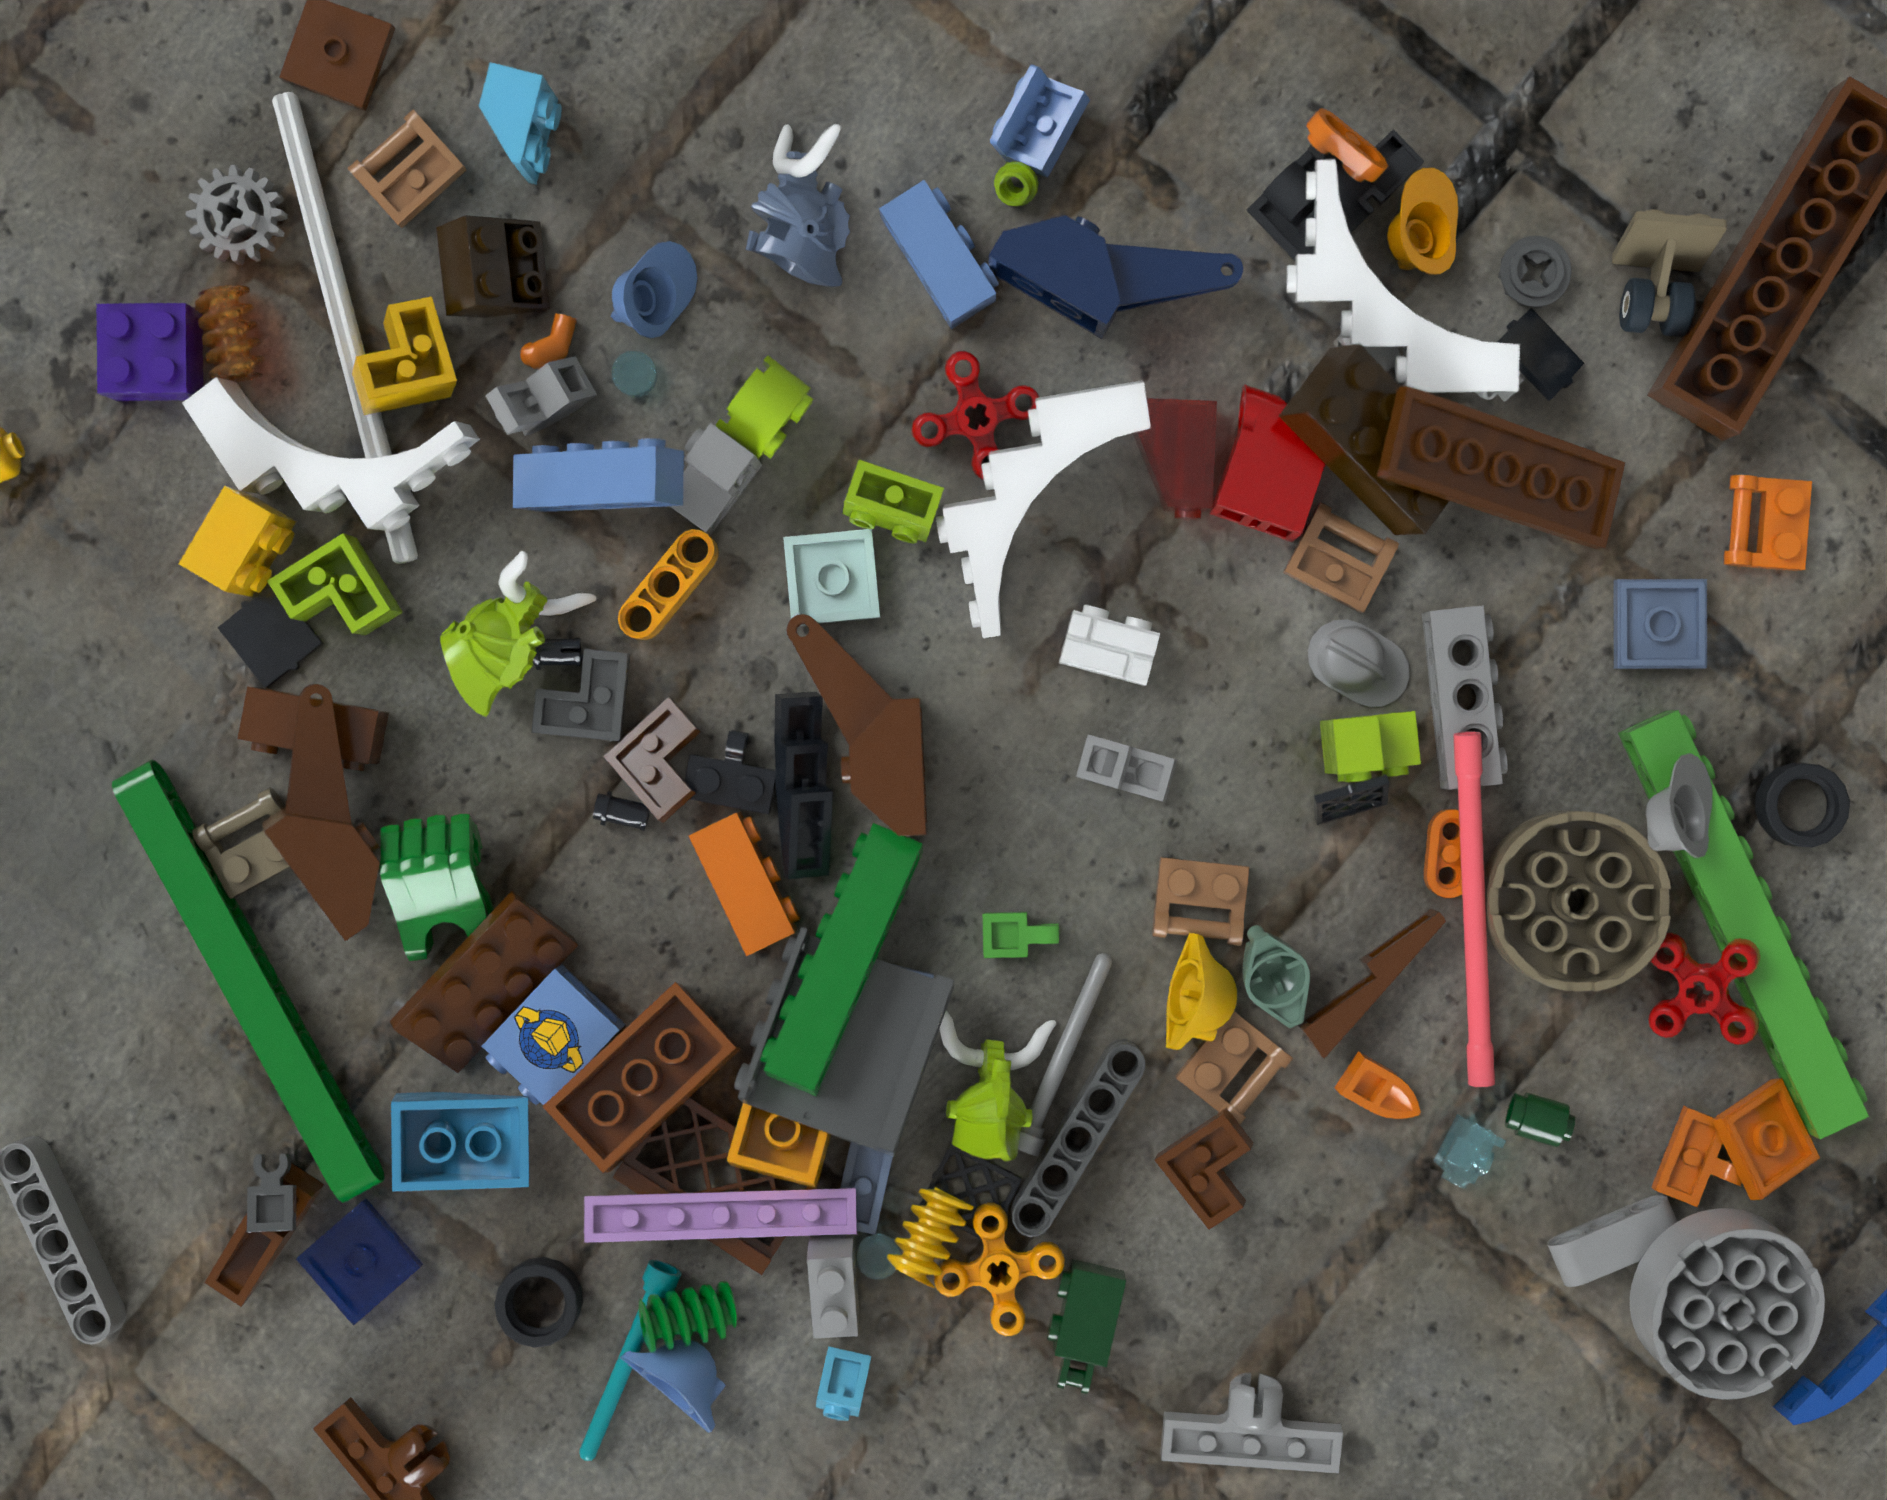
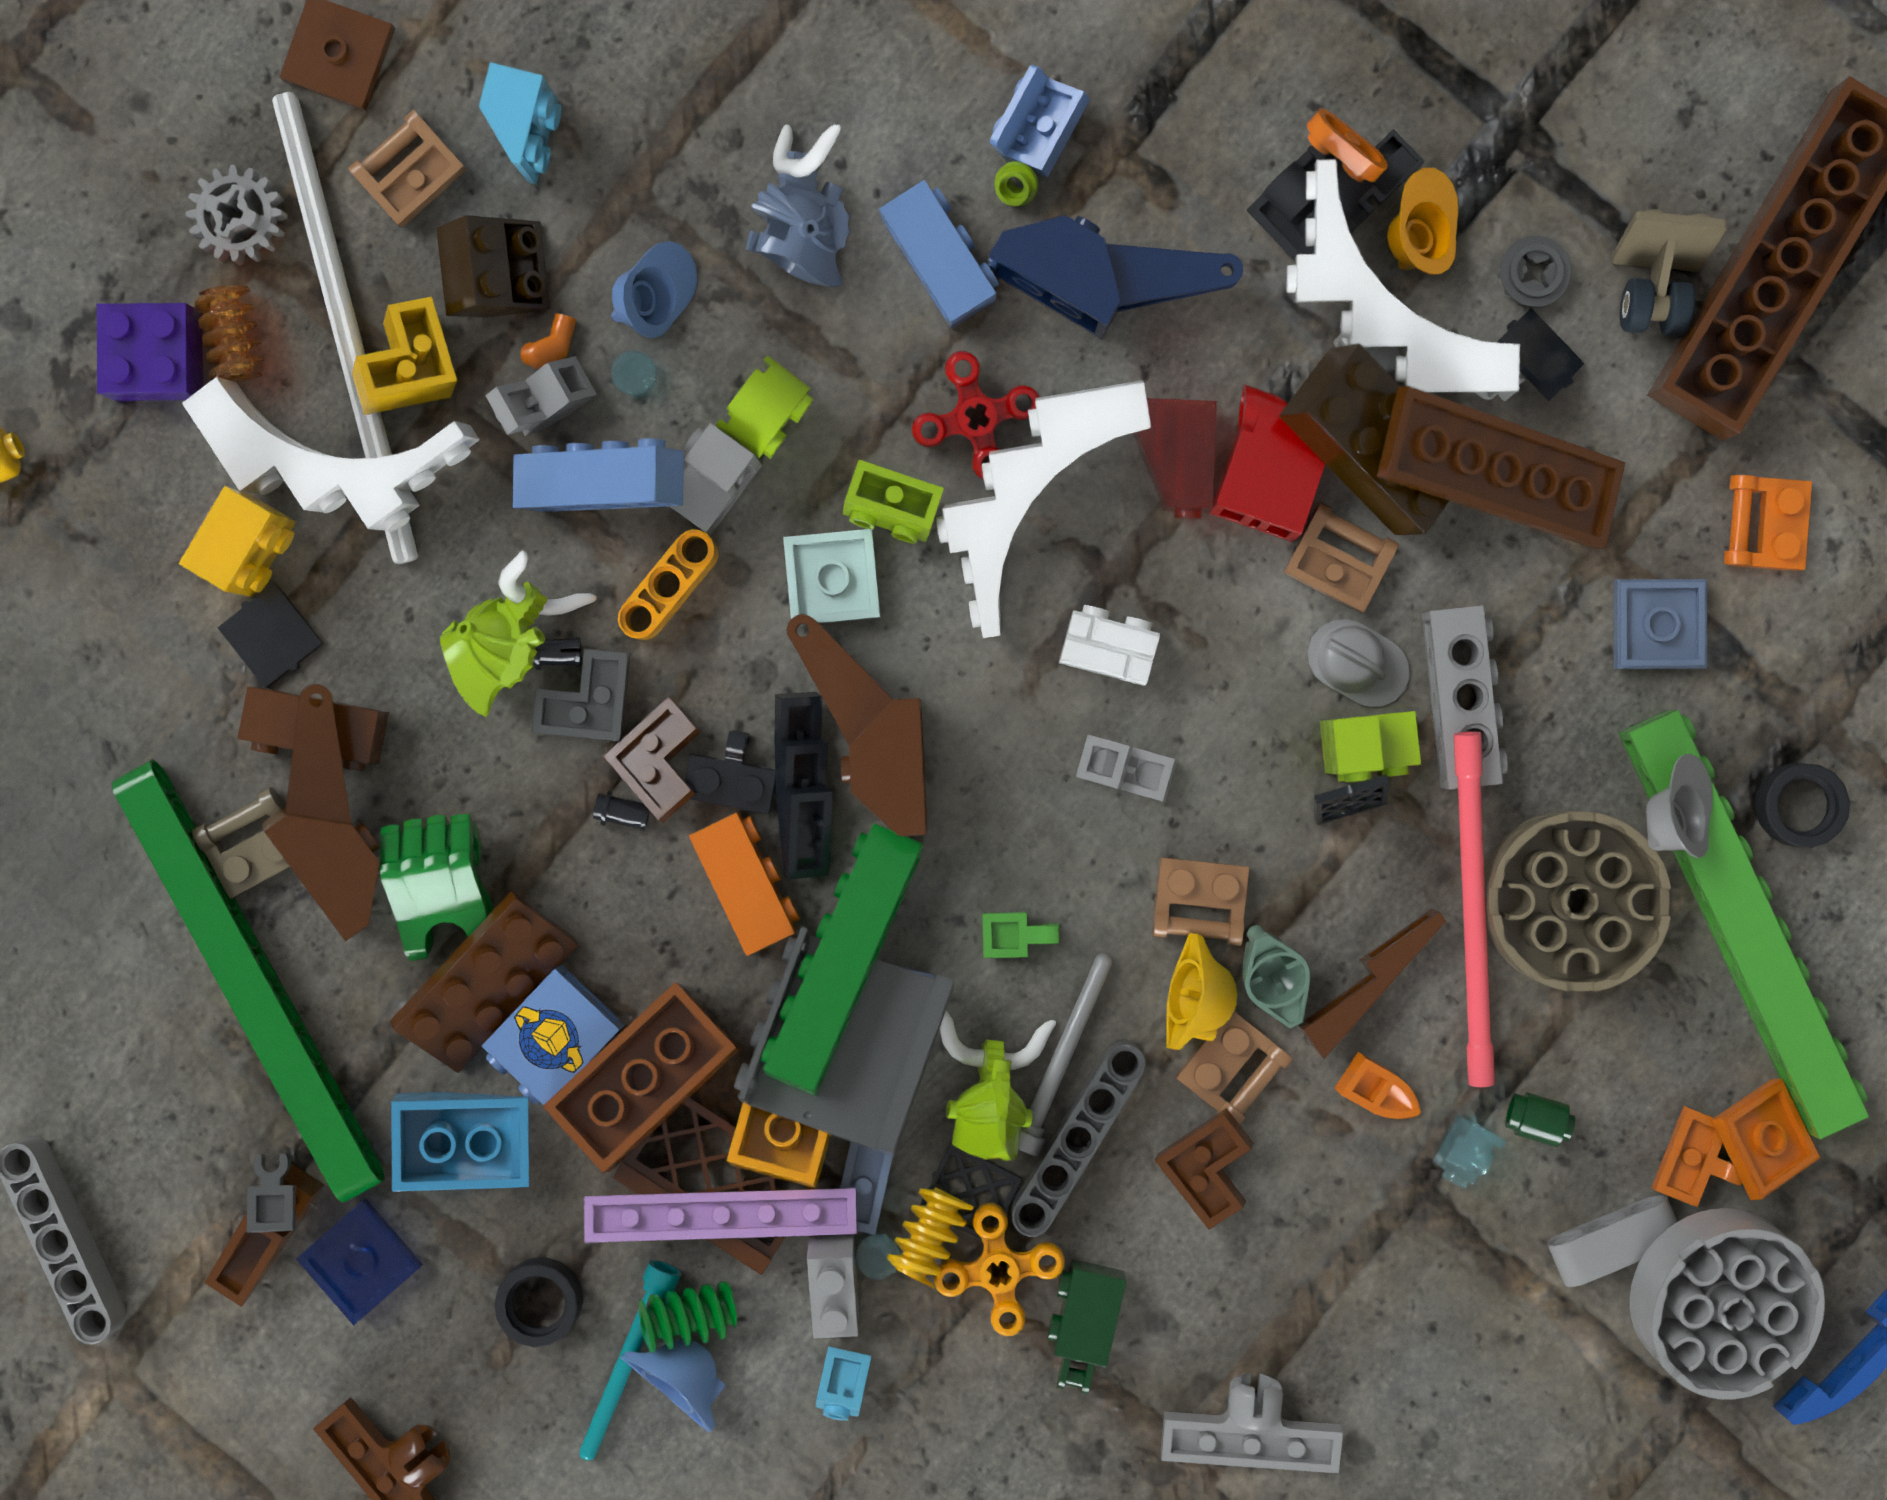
lime brick [267,533,403,636] -> none
orange plate [1424,809,1462,898] -> none
red gear [1648,933,1761,1045] -> none

